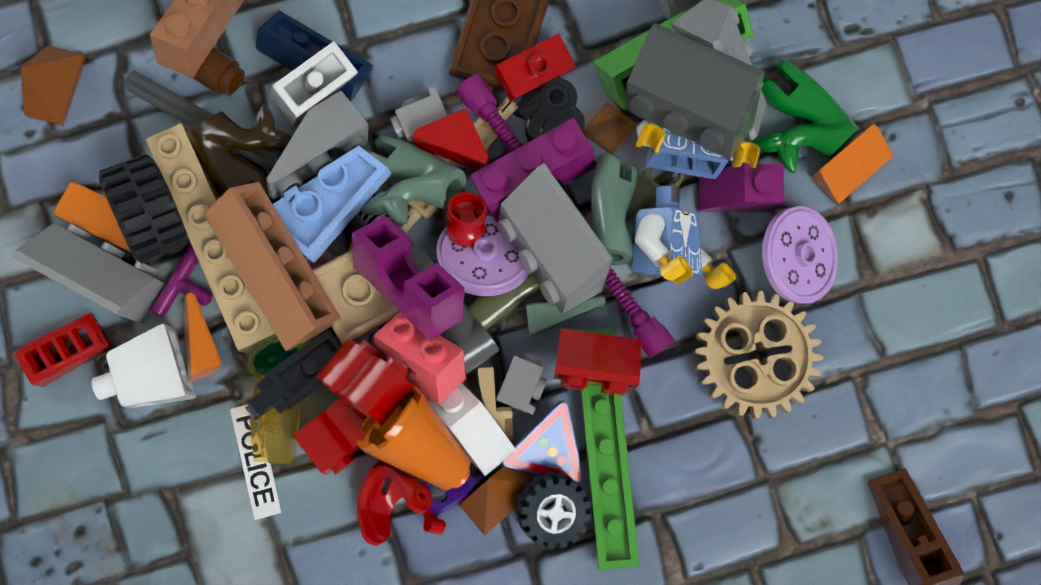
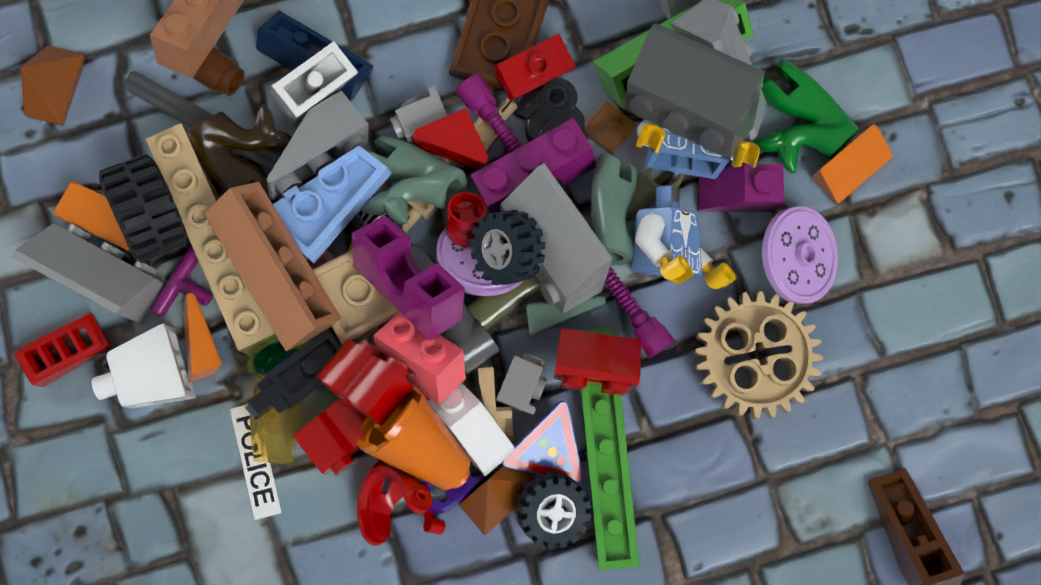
none -> black wheel [470,210,546,285]

